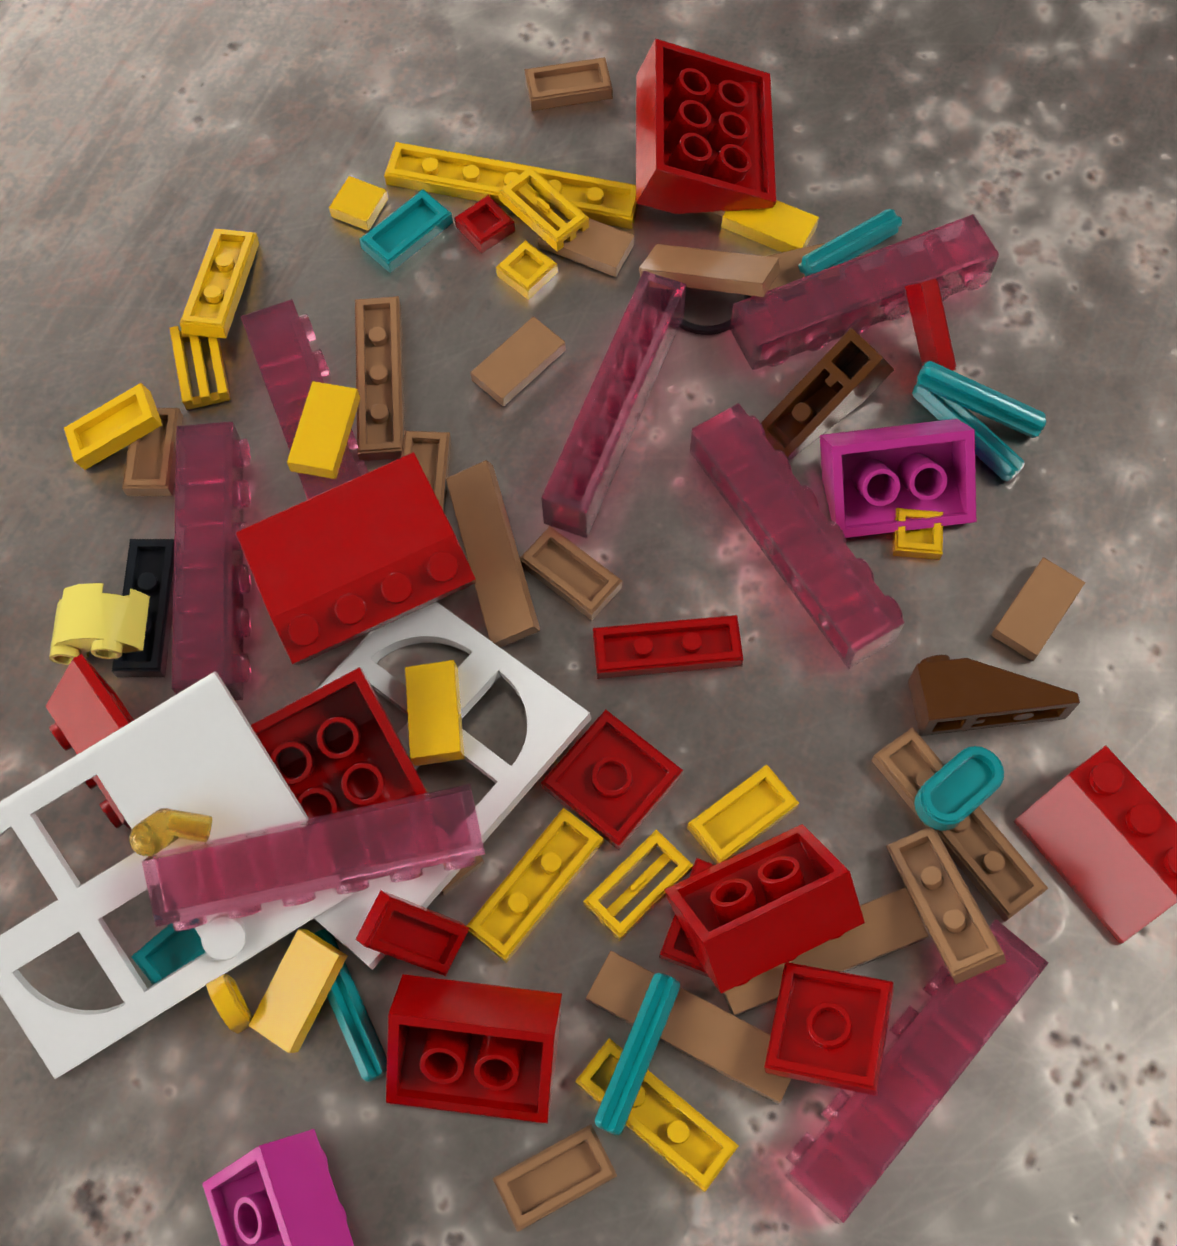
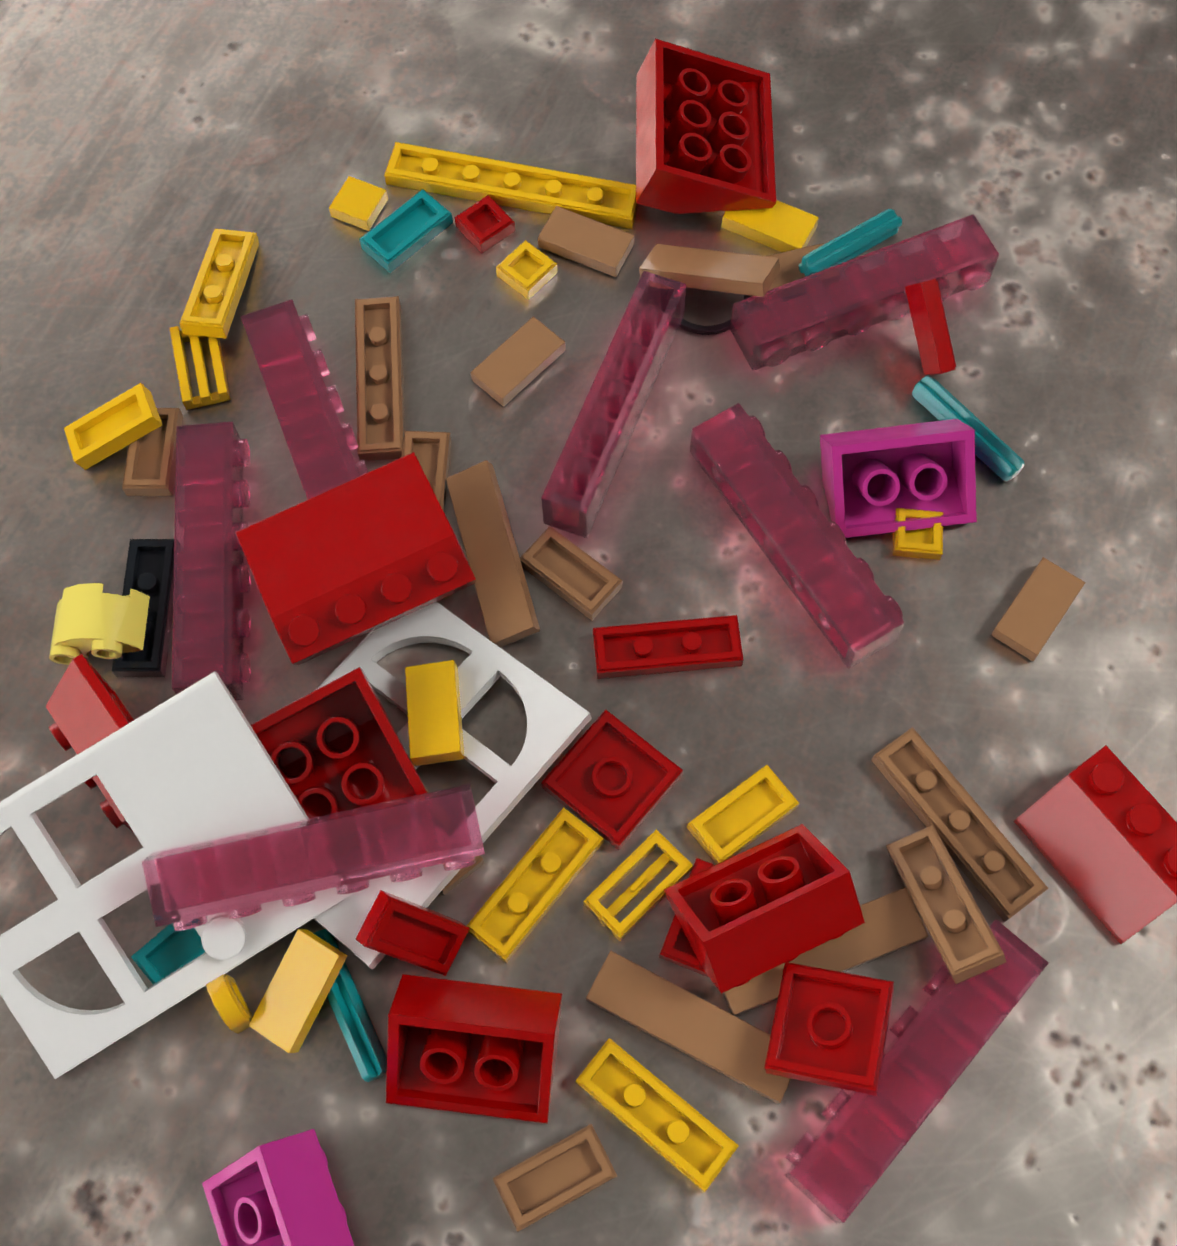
clear yellow arm [129,808,212,856] -> none
yellow tile [287,381,360,479] -> none
yellow tile [499,167,589,252] -> none
medium nougat tile [524,57,613,111] -> none
teal axle [595,973,680,1135] -> none
reddish brown slope [754,328,894,462] -> none
reddish brown slope [908,655,1080,736] -> none
teal tile [915,746,1004,831] -> none
teal axle [917,361,1047,438] -> none

